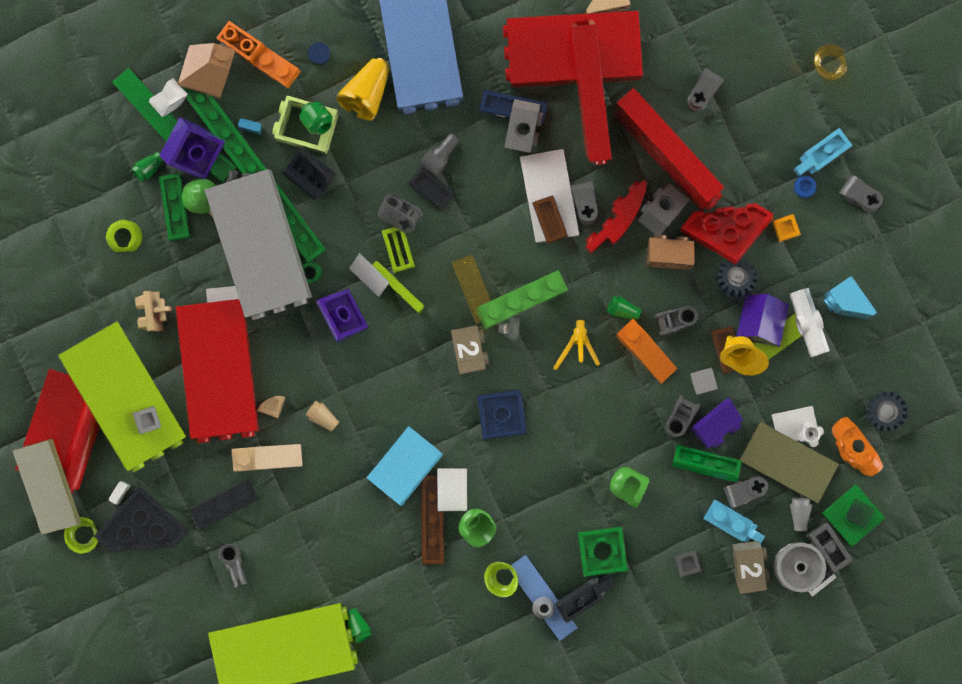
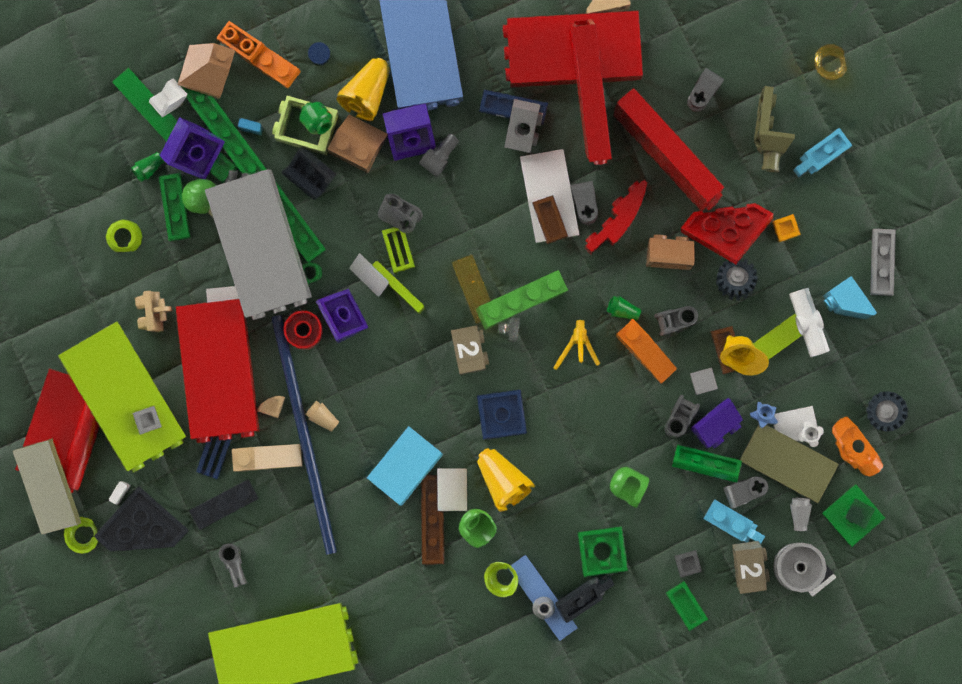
green cone [347,608,372,643] -> none
black tile [408,166,456,211] -> none
dark grey brick [638,183,690,237] -> none
dark purple slope [736,294,789,347] -> none
blue tile [793,176,816,198] -> none
dark grey brick [806,523,853,573] -> none
dark grey piece [838,175,883,213] -> none
none -> dark blue tile [196,436,233,479]
none -> dark blue piece [271,315,337,555]
none -> red piece [284,311,323,350]
none -> medium nougat slope [328,114,388,173]
none -> dark purple slope [383,103,436,161]
none -> yellow cone [477,448,535,512]
none -> green tile [665,581,708,631]
none -> medium blue plate [750,402,778,428]
none -> olive plate [754,86,795,172]
none -> light grey tile [870,229,896,296]

